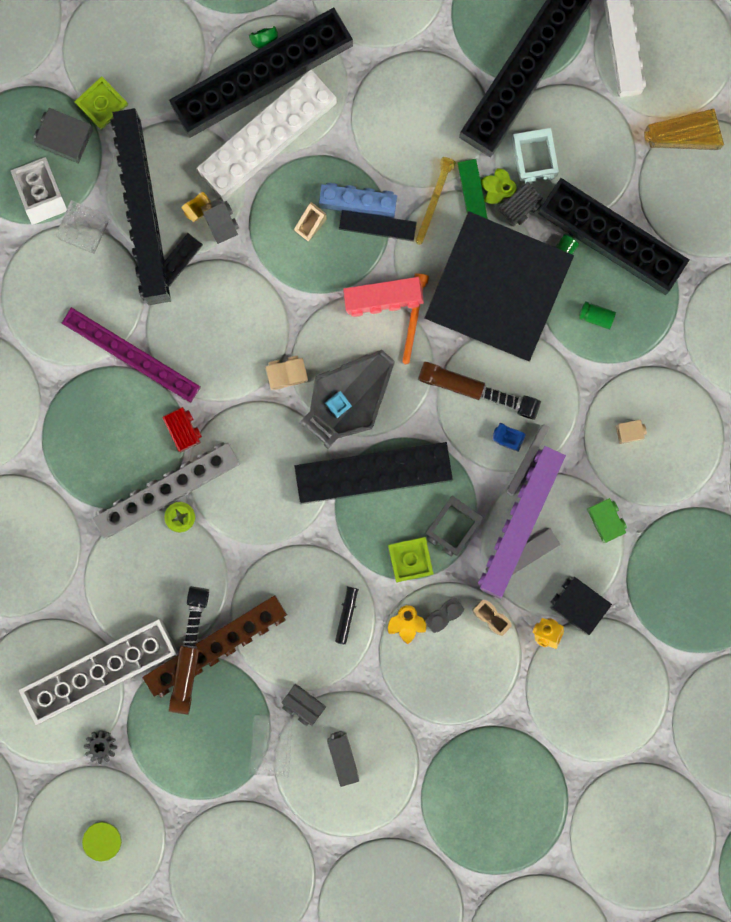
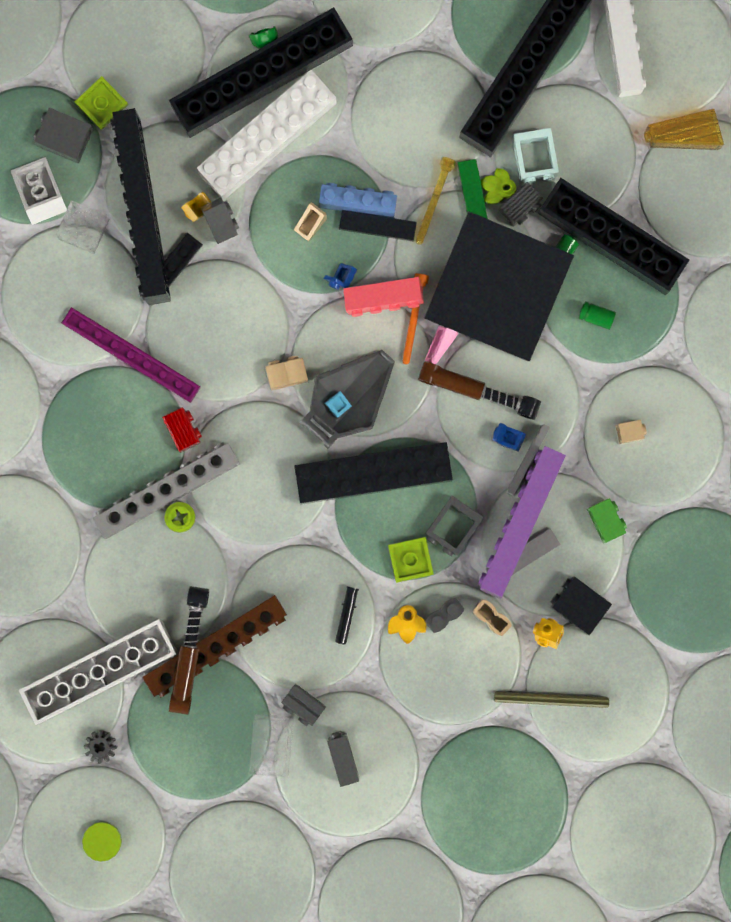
none -> blue bracket [324,263,357,290]
none -> bright pink slope [425,325,458,364]
none -> olive axle [494,692,609,708]

